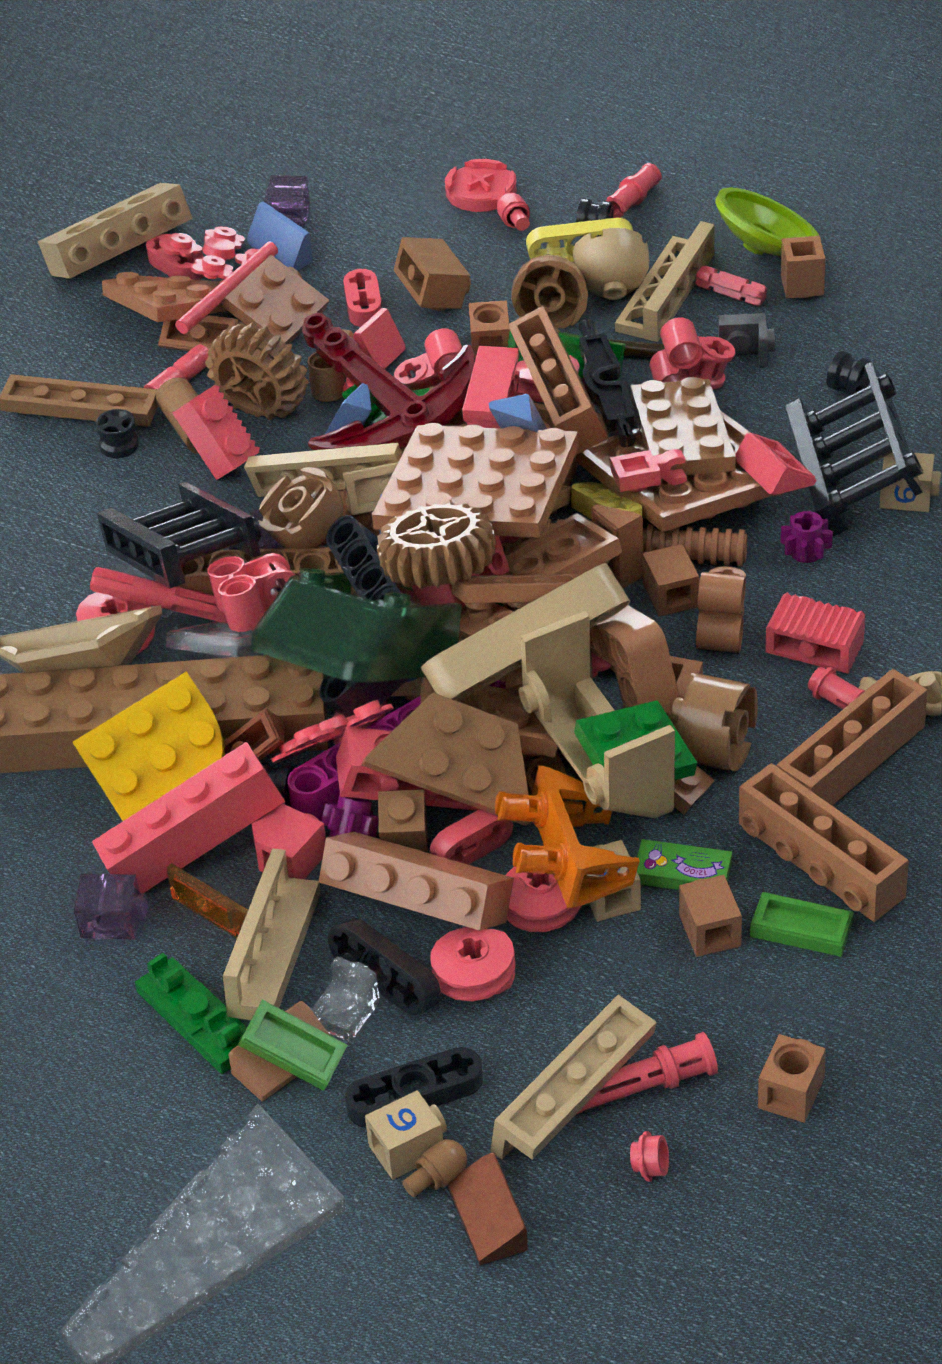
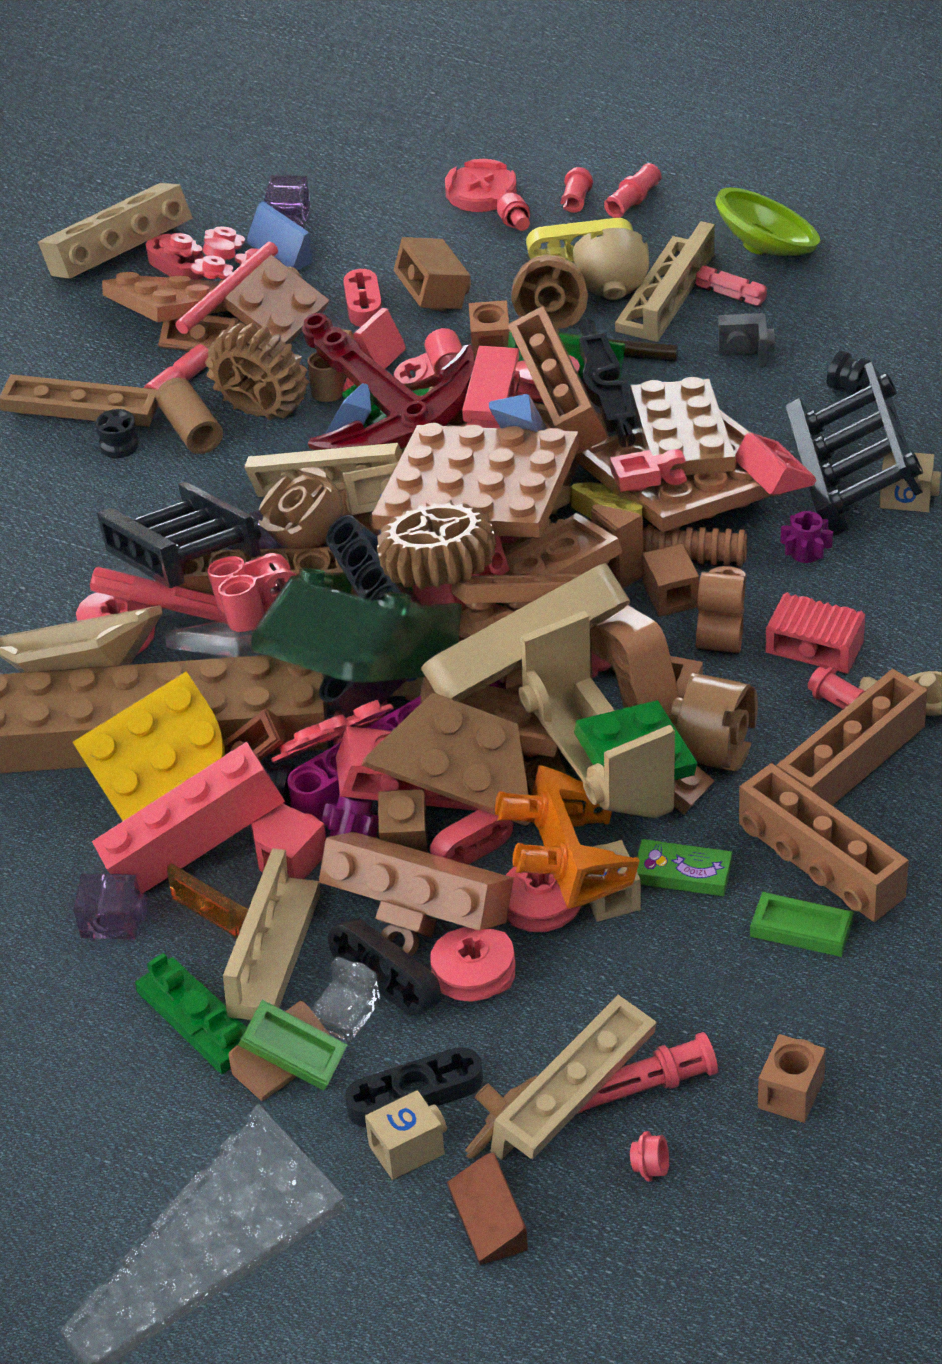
coral brick [172,385,260,480] -> none
medium nougat cylinder [402,1139,467,1197] -> none
black wheel [576,198,614,237] -> none
coral piece [649,317,735,389] -> none
nougat brick [679,875,742,957] -> none
nougat brick [781,235,825,299] -> none
none -> nougat tile [375,901,437,956]
none -> medium nougat piece [465,1075,538,1159]
none -> coral pin [561,167,593,213]

